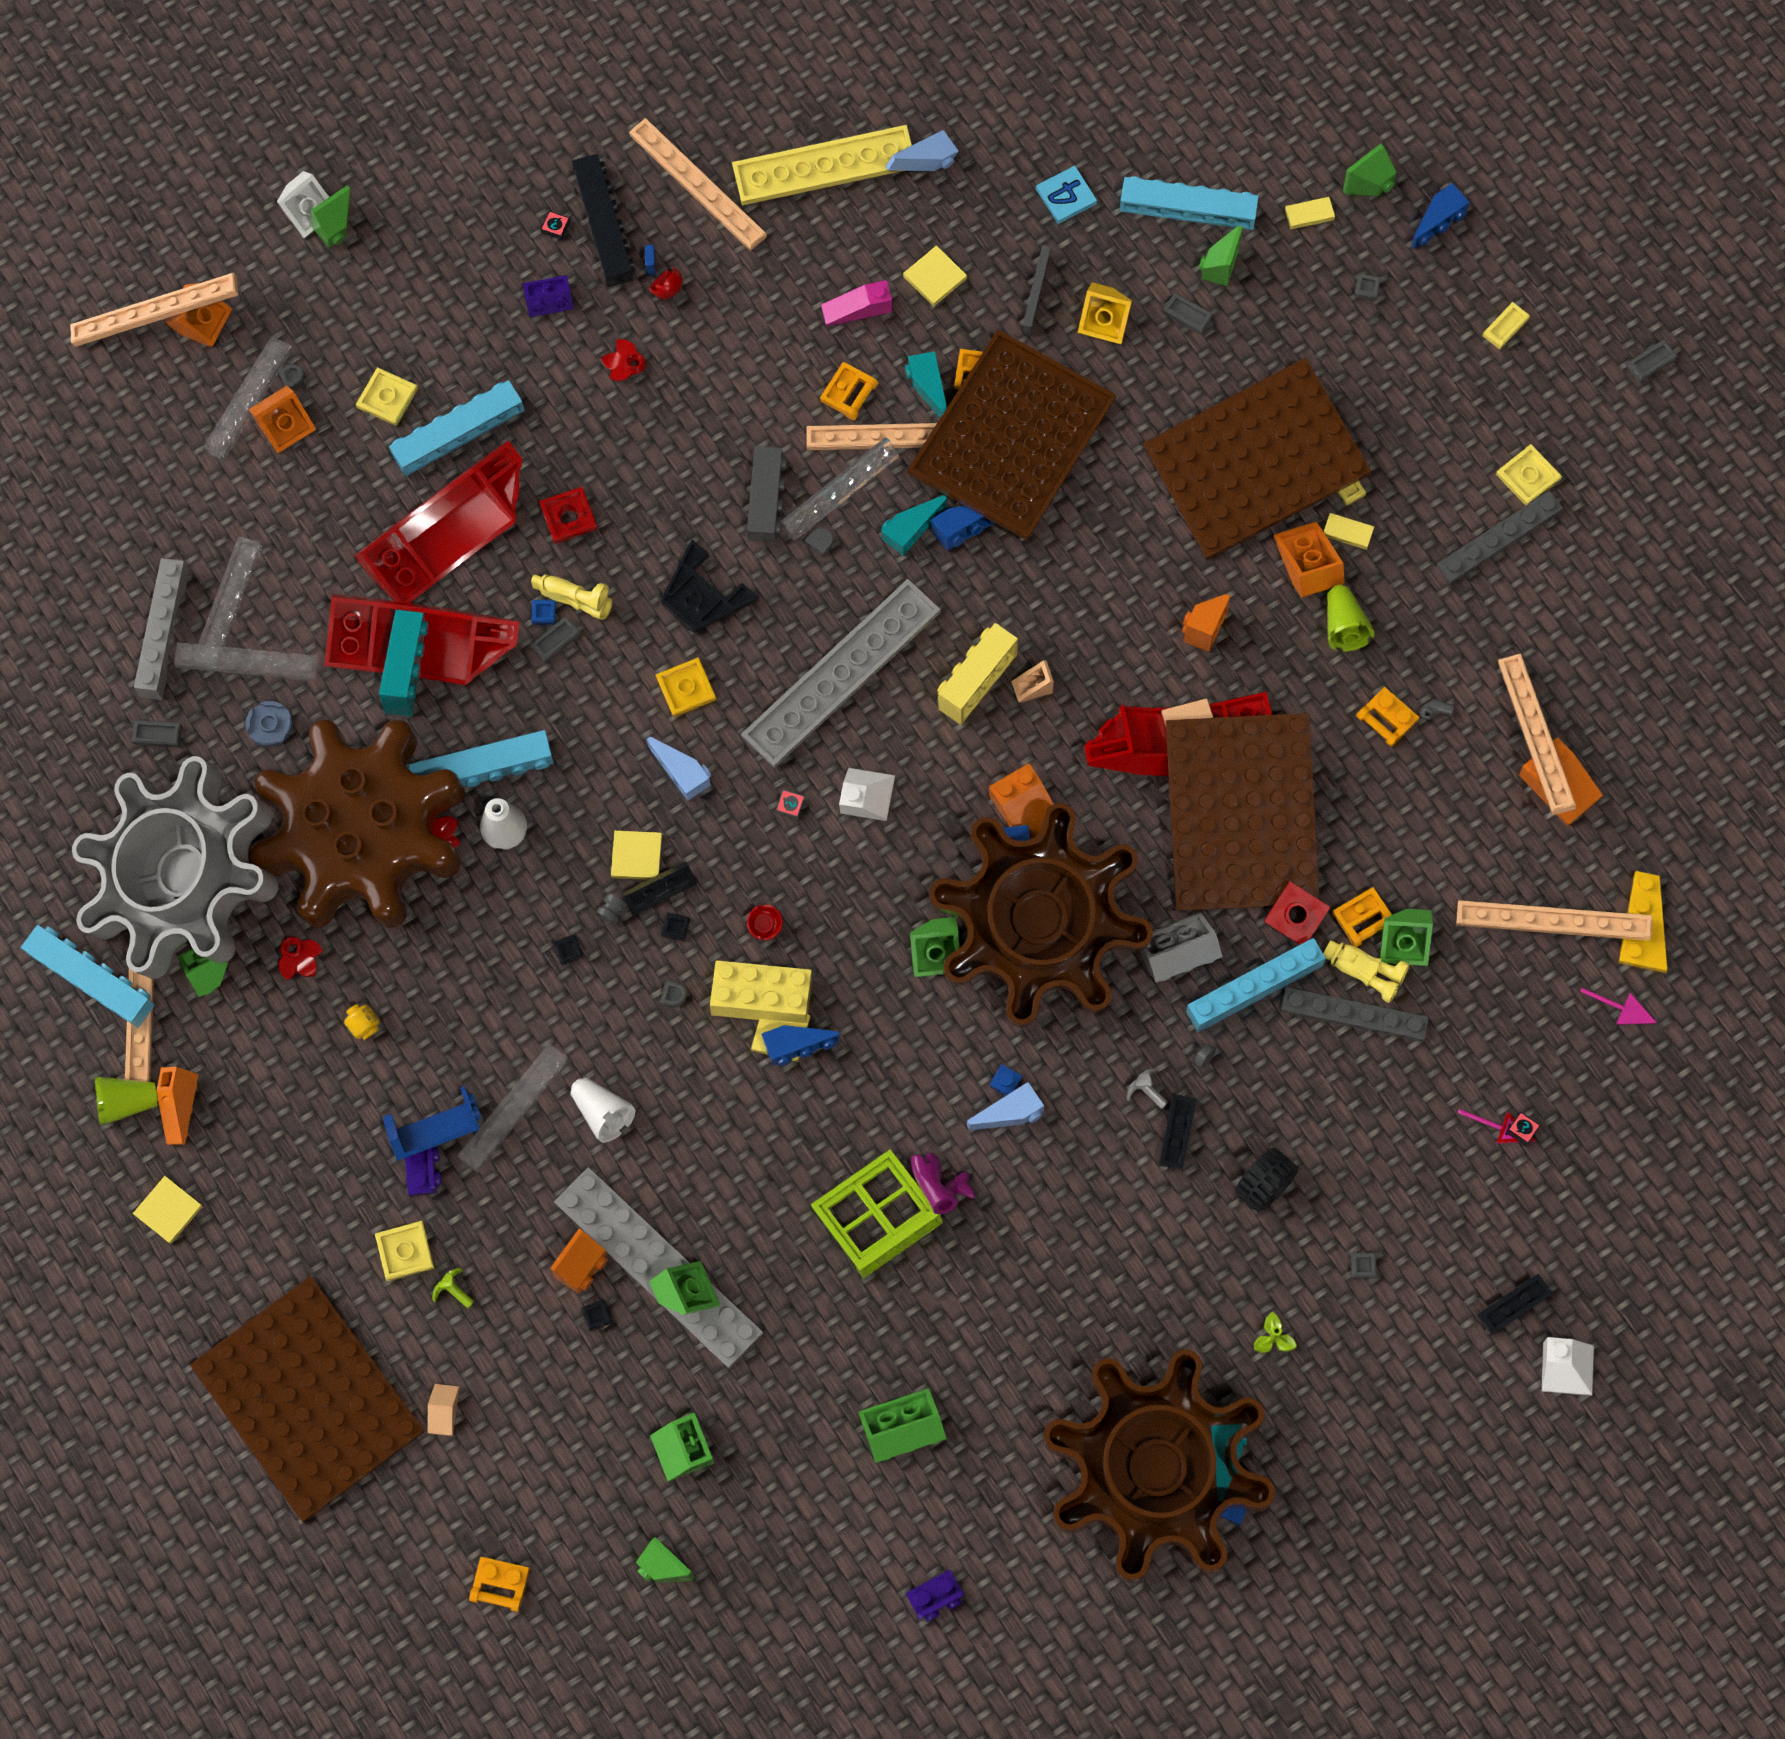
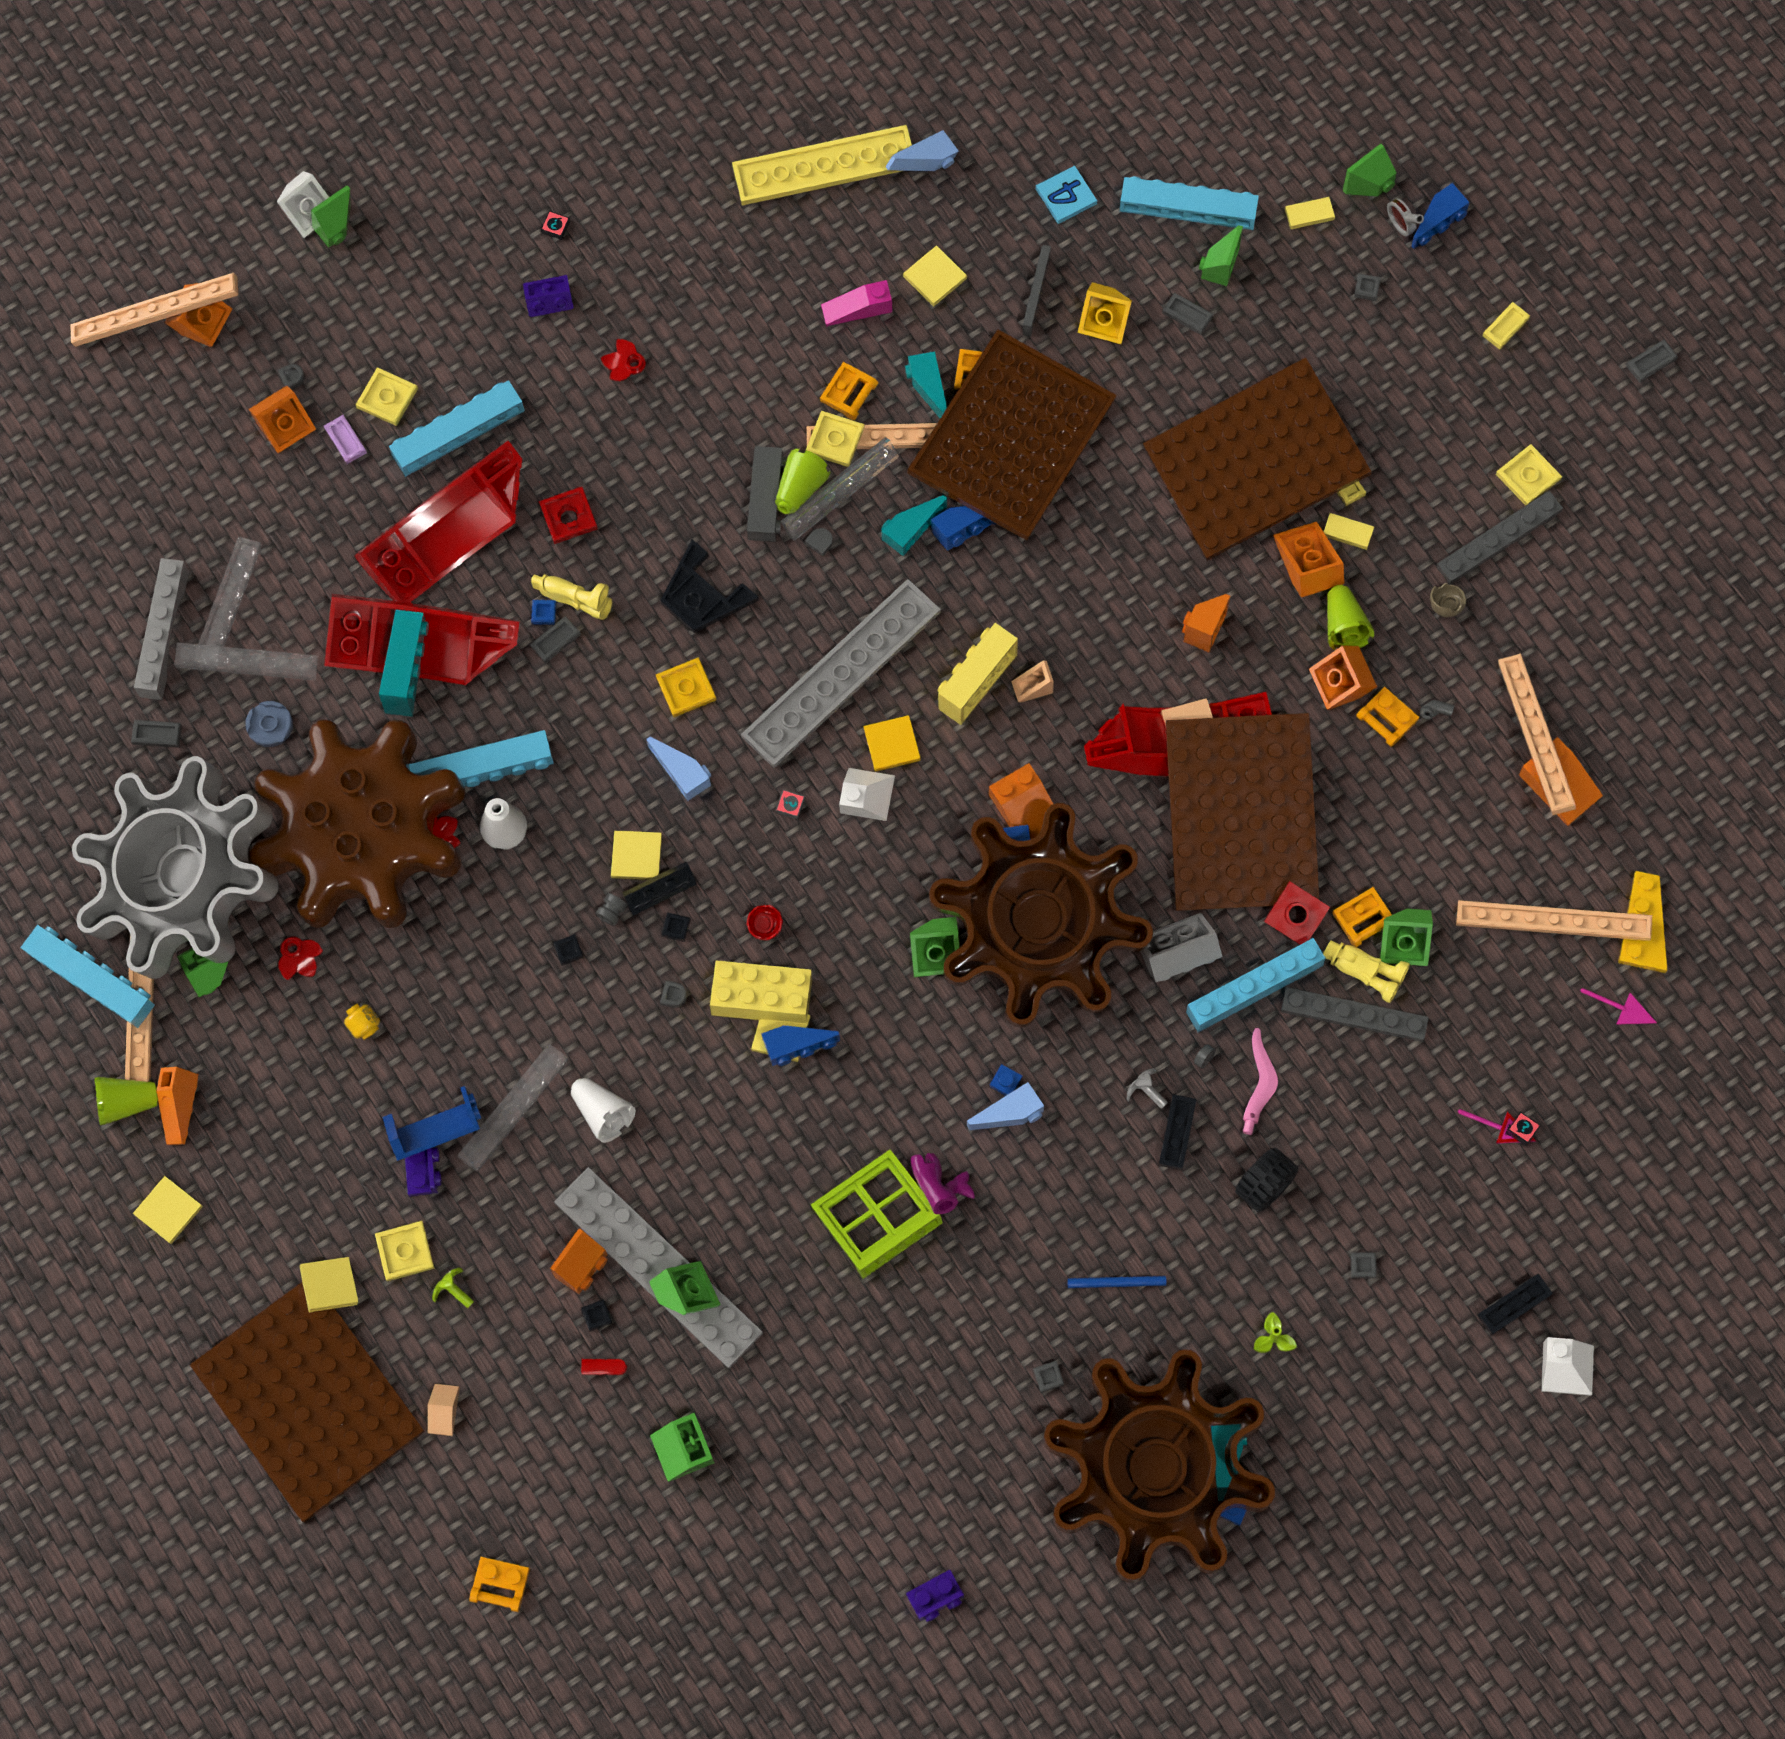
clear plate [203,336,292,461] -> none
black brick [572,154,636,287] -> none
light nougat tile [629,118,767,251] -> none
bright green slope [636,1537,695,1583] -> none
blue tile [645,245,656,276] -> none
red hair [648,267,683,300] -> none
bright green slope [858,1388,946,1463] -> none
none -> light yellow tile [300,1257,358,1312]
none -> lavender tile [324,415,367,464]
none -> red bar [581,1359,627,1375]
none -> lime cone [775,449,831,514]
none -> light yellow tile [806,411,865,467]
none -> yellow tile [863,715,921,772]
none -> dark grey tile [1033,1361,1064,1393]
none -> blue bar [1067,1276,1166,1288]
none -> bright pink piece [1243,1028,1278,1135]
none -> orange slope [1309,646,1377,710]
none -> light grey piece [1387,198,1424,237]
none -> dark tan hair [1430,583,1466,618]

